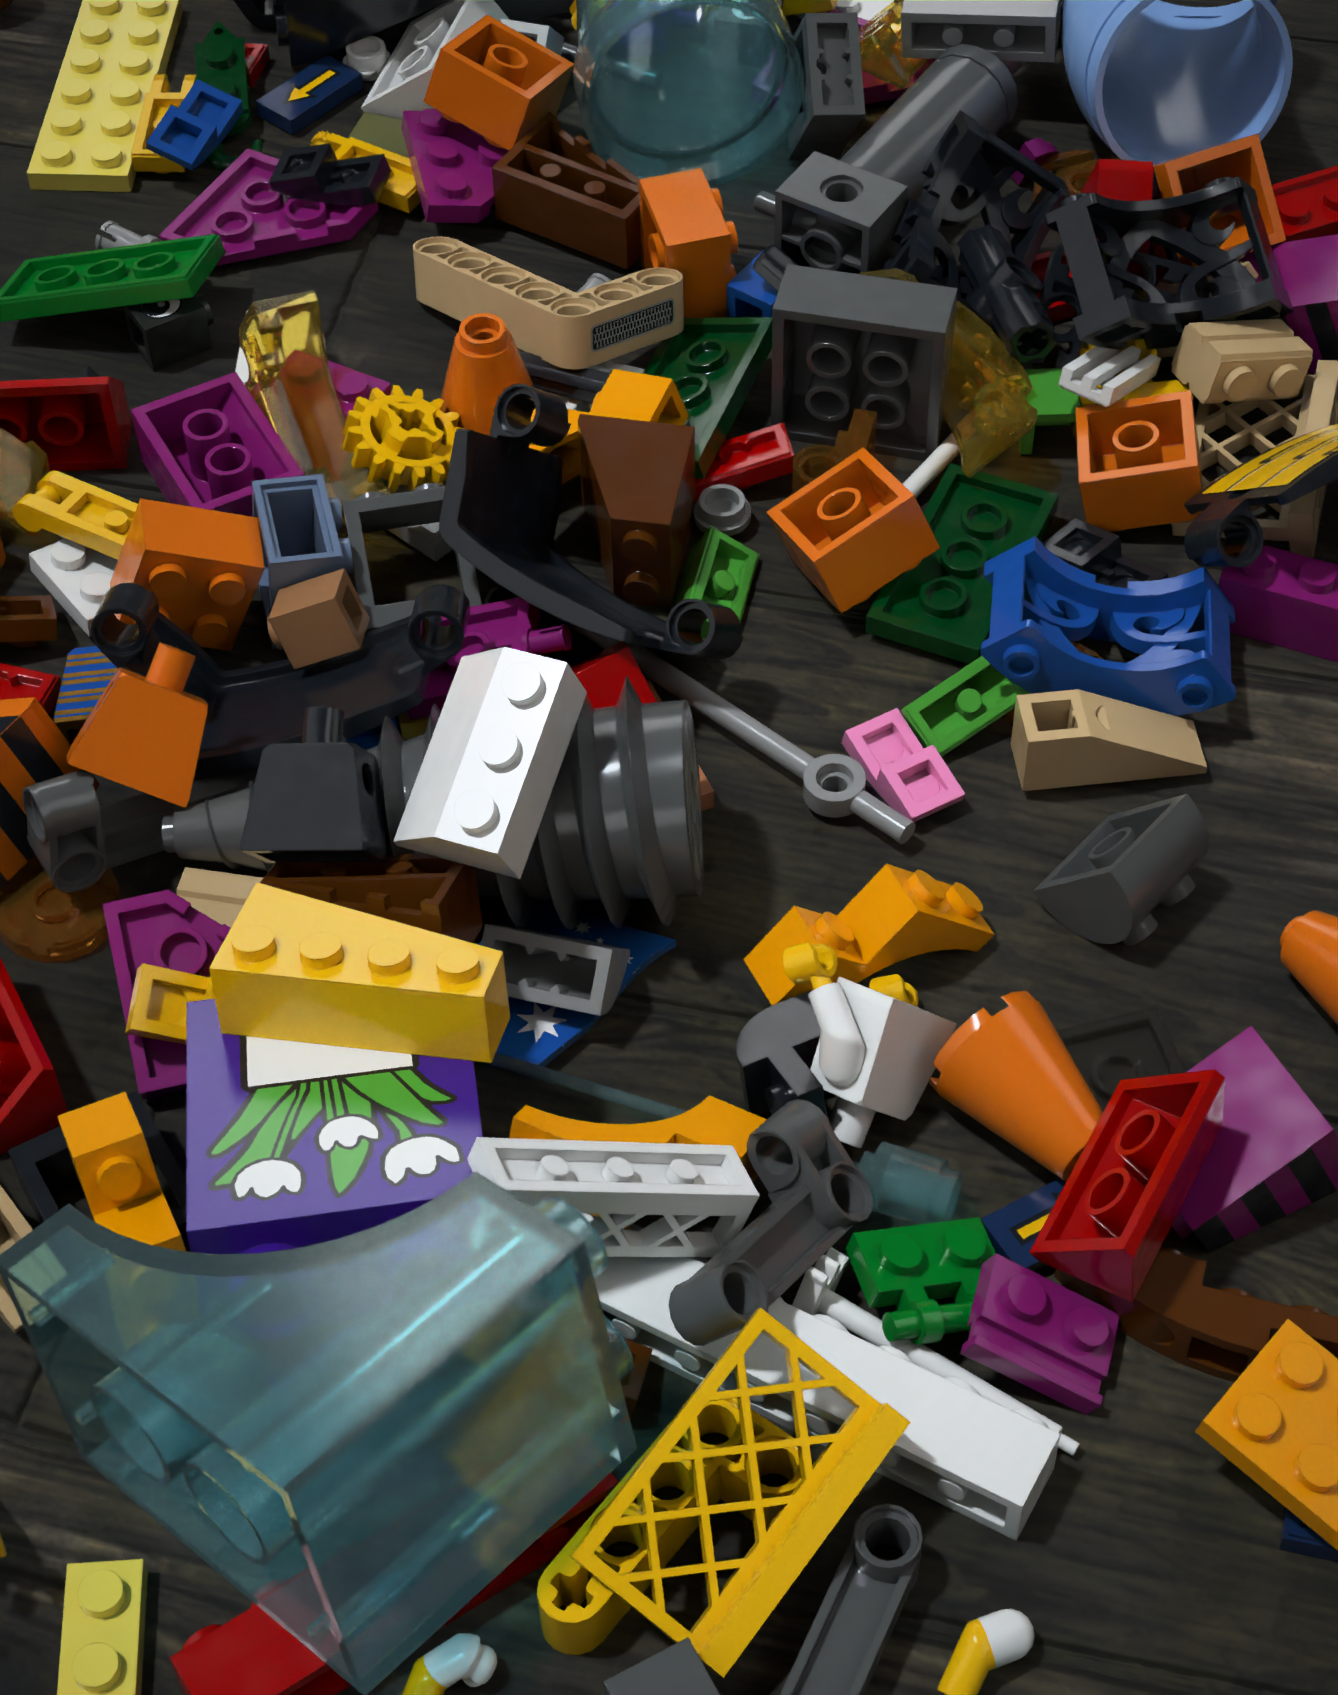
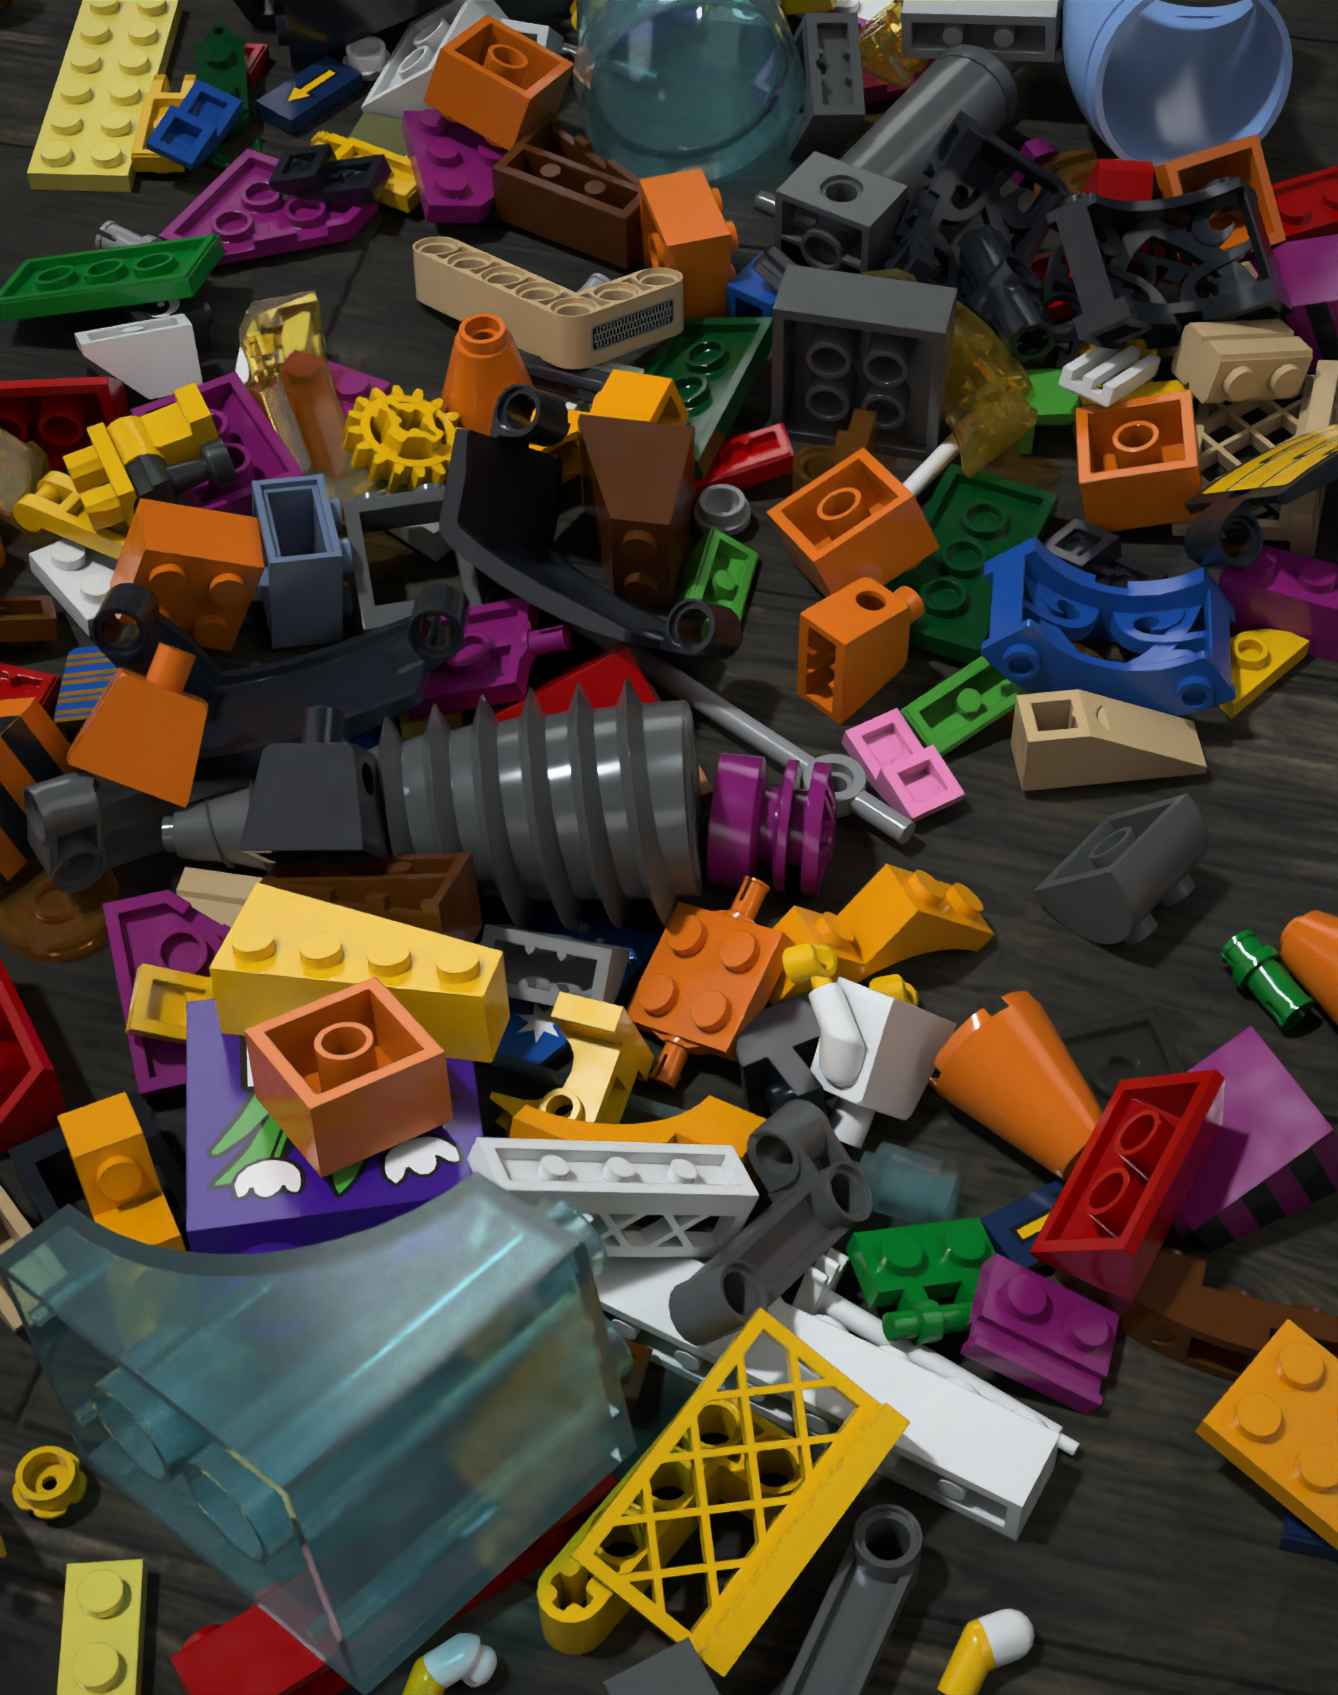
medium nougat brick [267,568,370,669] -> none
white slope [393,647,587,879] -> none
none -> yellow plate [12,1446,87,1519]
none -> yellow hips [62,382,238,532]
none -> white slope [74,313,203,400]
none -> orange brick [244,976,453,1178]
none -> yellow tile [489,991,655,1138]
none -> orange plate [626,876,795,1090]
none -> magenta wheel [707,752,838,897]
none -> orange torso [796,577,925,725]
none -> yellow plate [1218,628,1310,719]
none -> green pin [1219,929,1316,1031]

